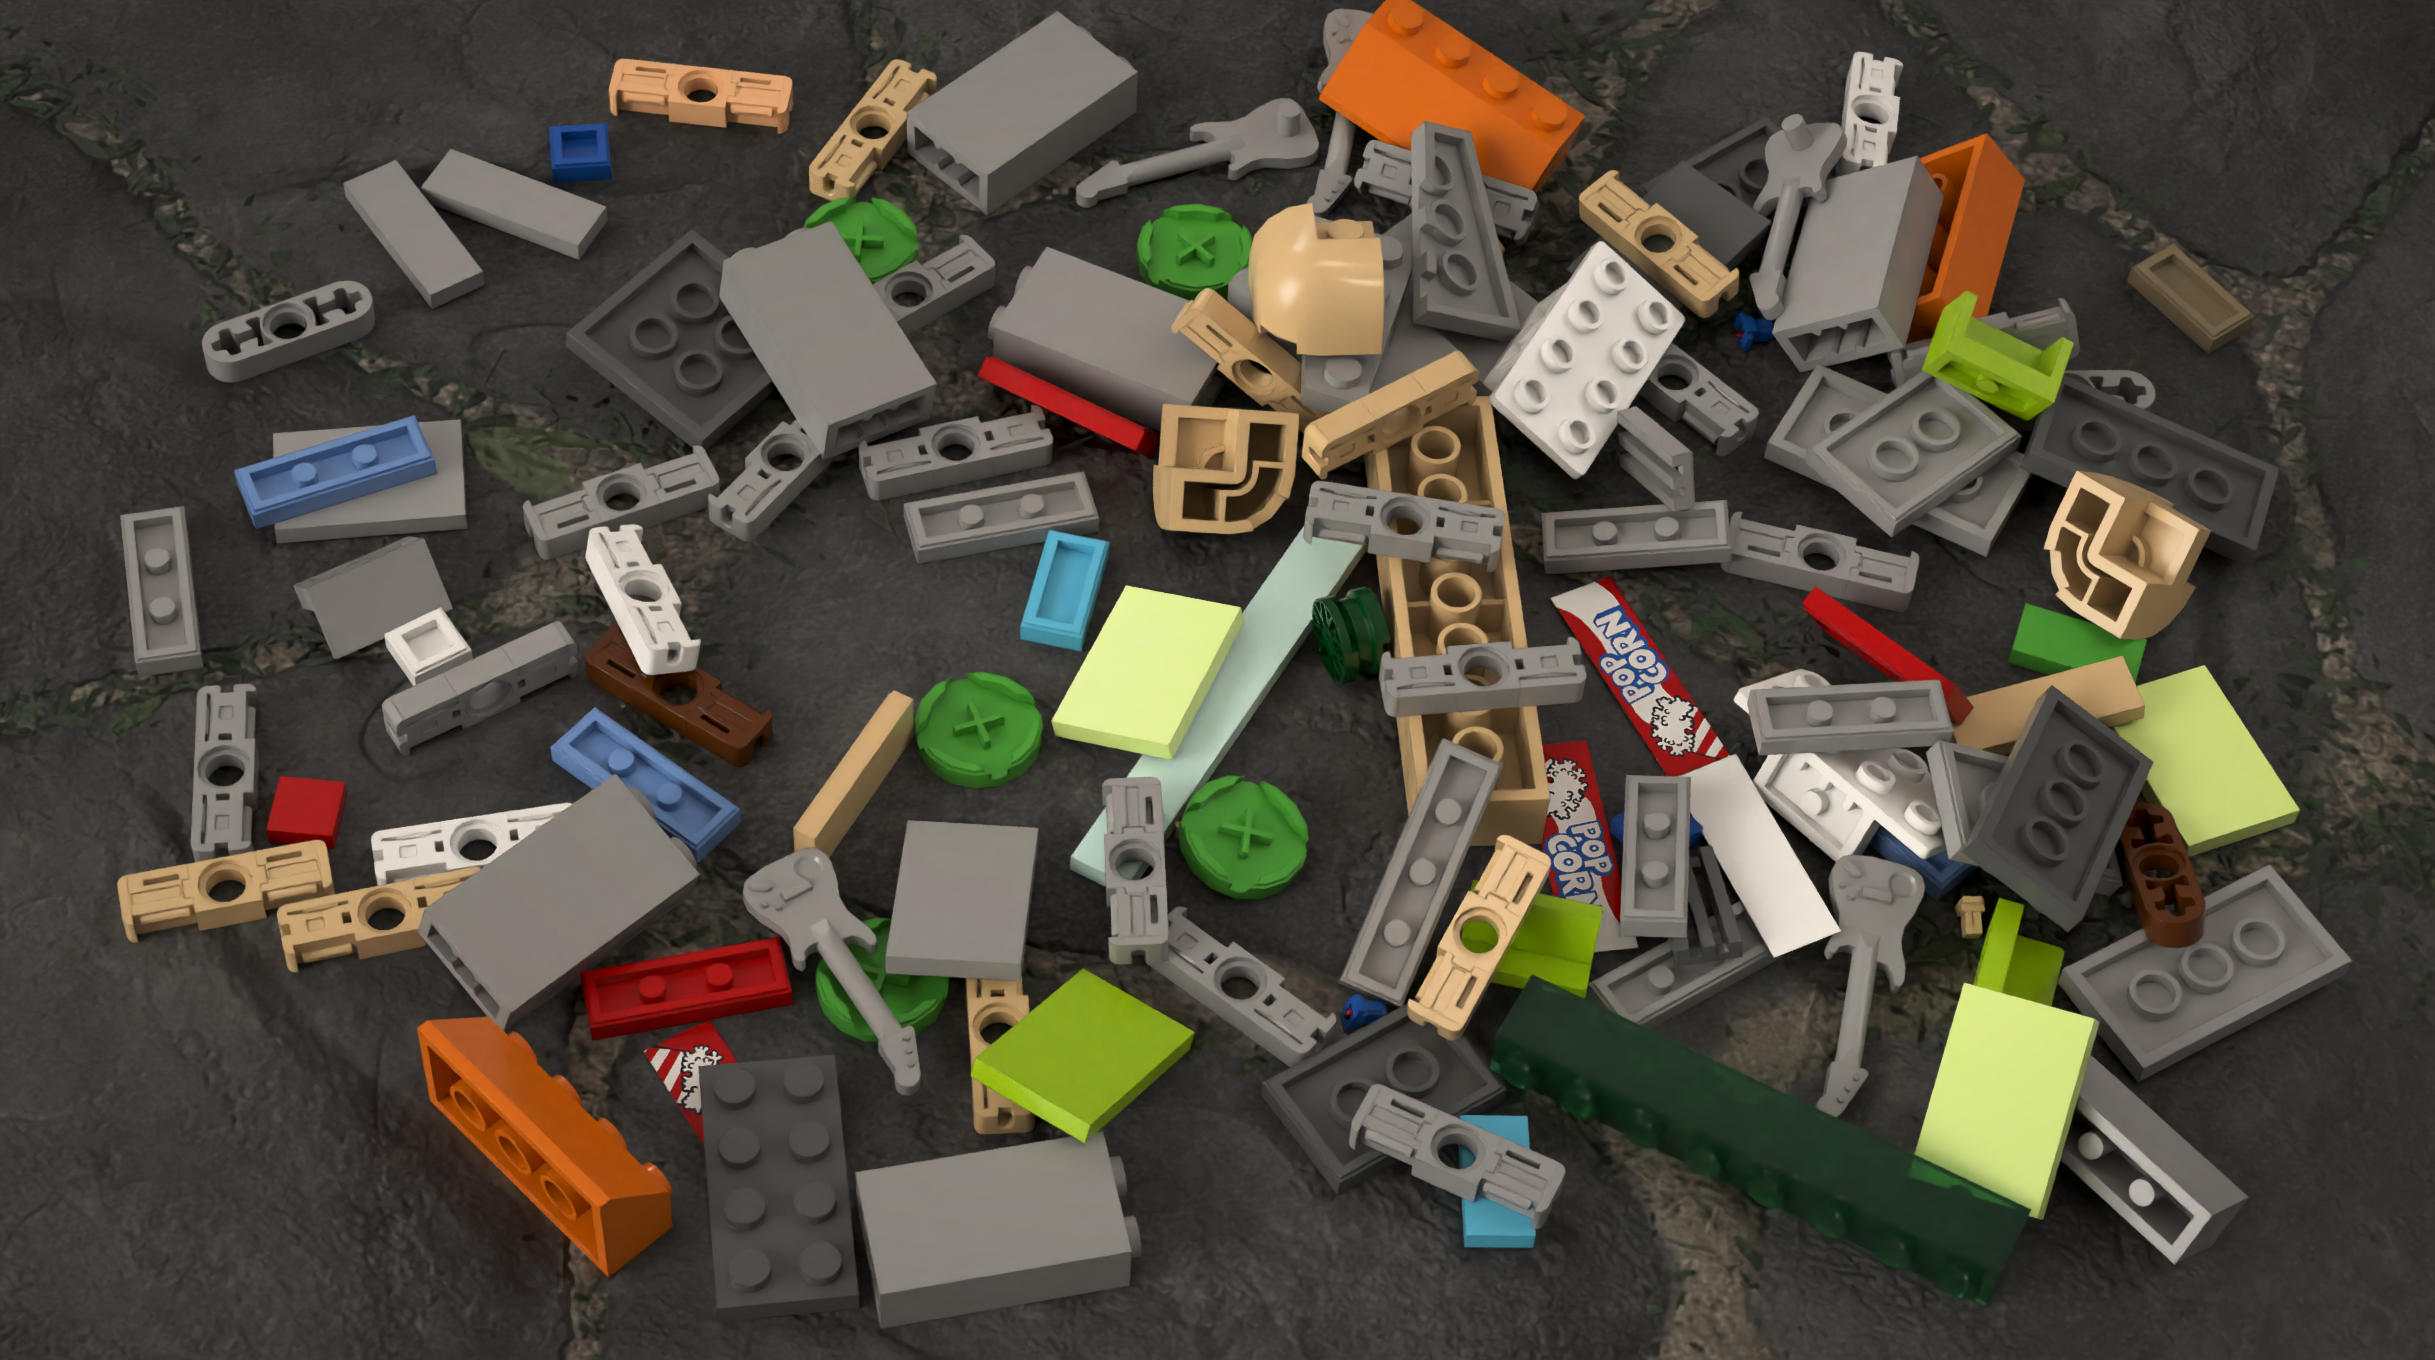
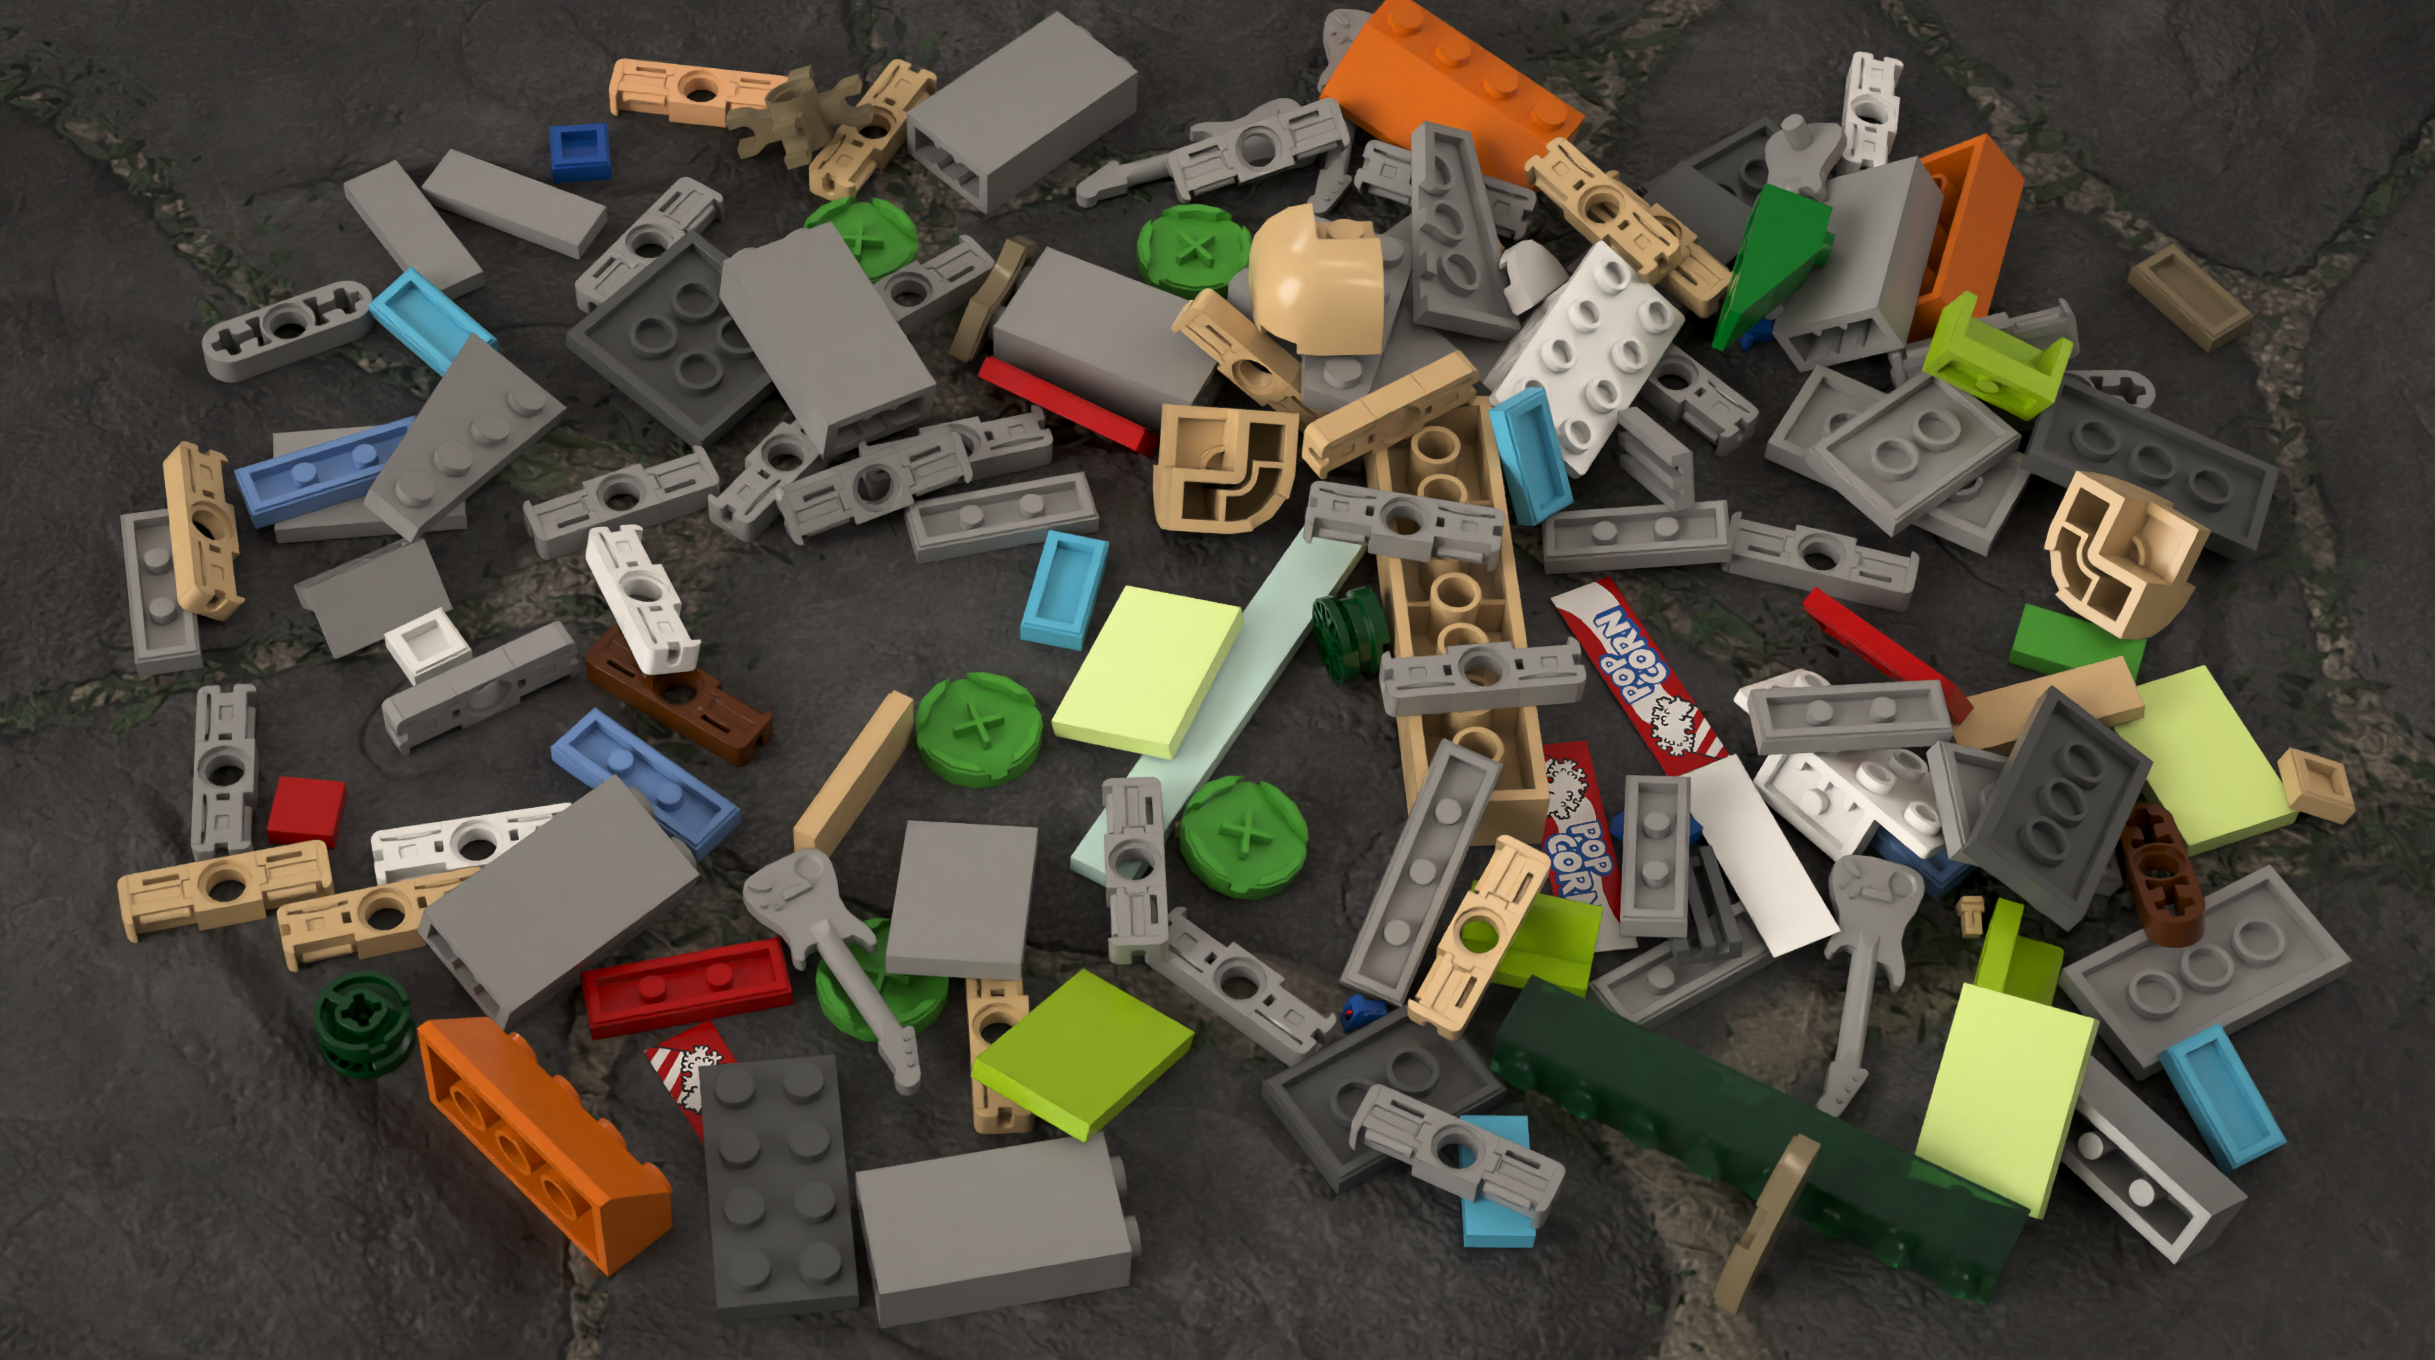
none -> tan piece [163,441,245,621]
none -> dark green wheel [313,971,416,1079]
none -> light grey wing [363,332,567,544]
none -> medium azure tile [368,266,500,377]
none -> light grey piece [575,177,724,314]
none -> dark tan pin [725,65,874,170]
none -> light grey piece [775,426,973,545]
none -> dark tan tile [948,235,1040,363]
none -> light grey piece [1166,97,1350,205]
none -> medium azure tile [1488,387,1574,526]
none -> white tile [1499,240,1570,316]
none -> tan piece [1524,137,1682,287]
none -> green slope [1711,183,1835,351]
none -> dark tan tile [1713,1133,1821,1315]
none -> medium azure tile [2157,1023,2287,1175]
none -> tan tile [2277,747,2356,825]

